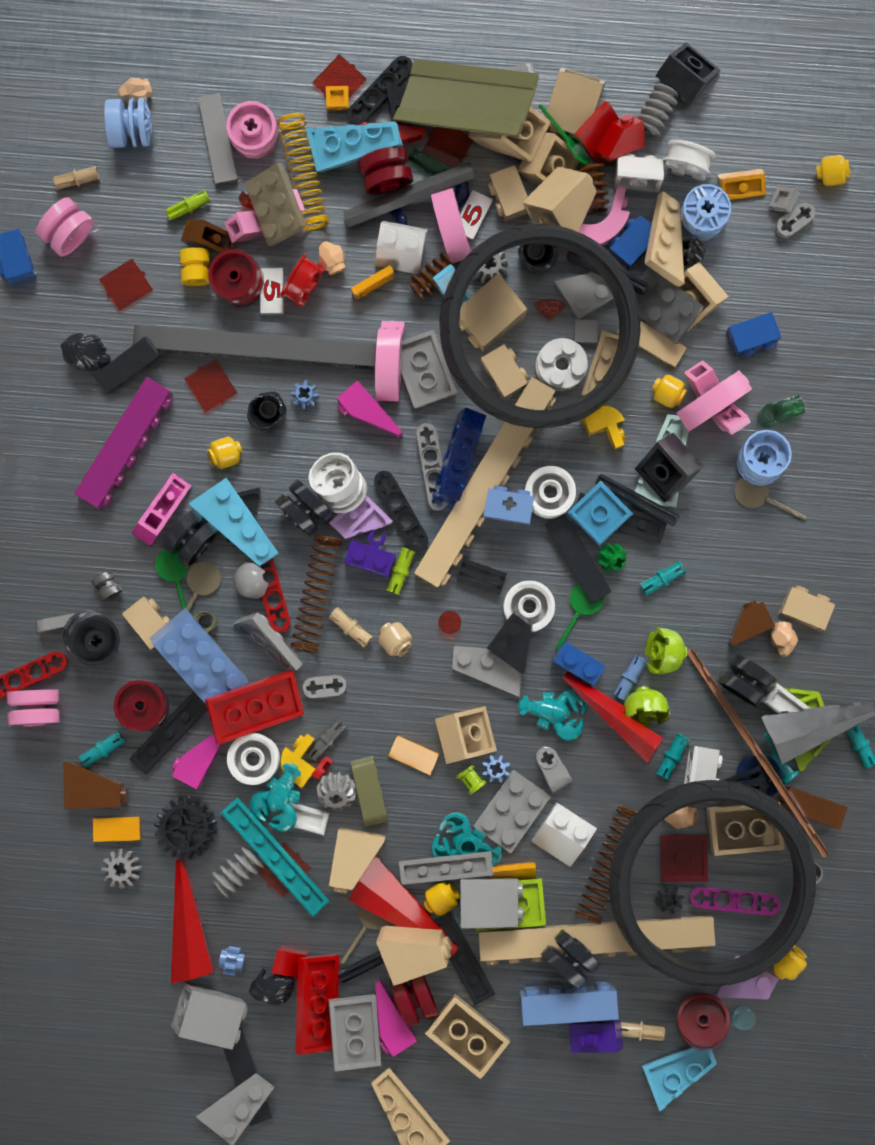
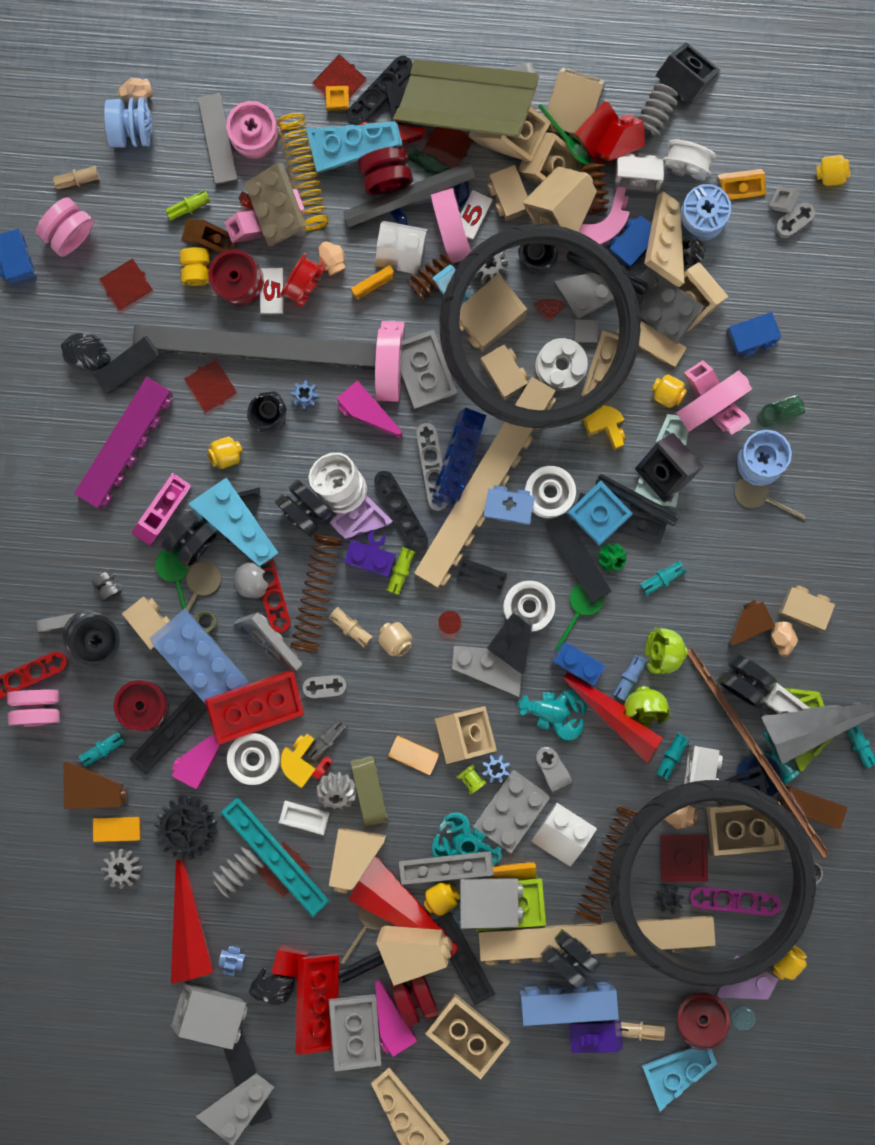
teal animal [250,762,301,832] -> none

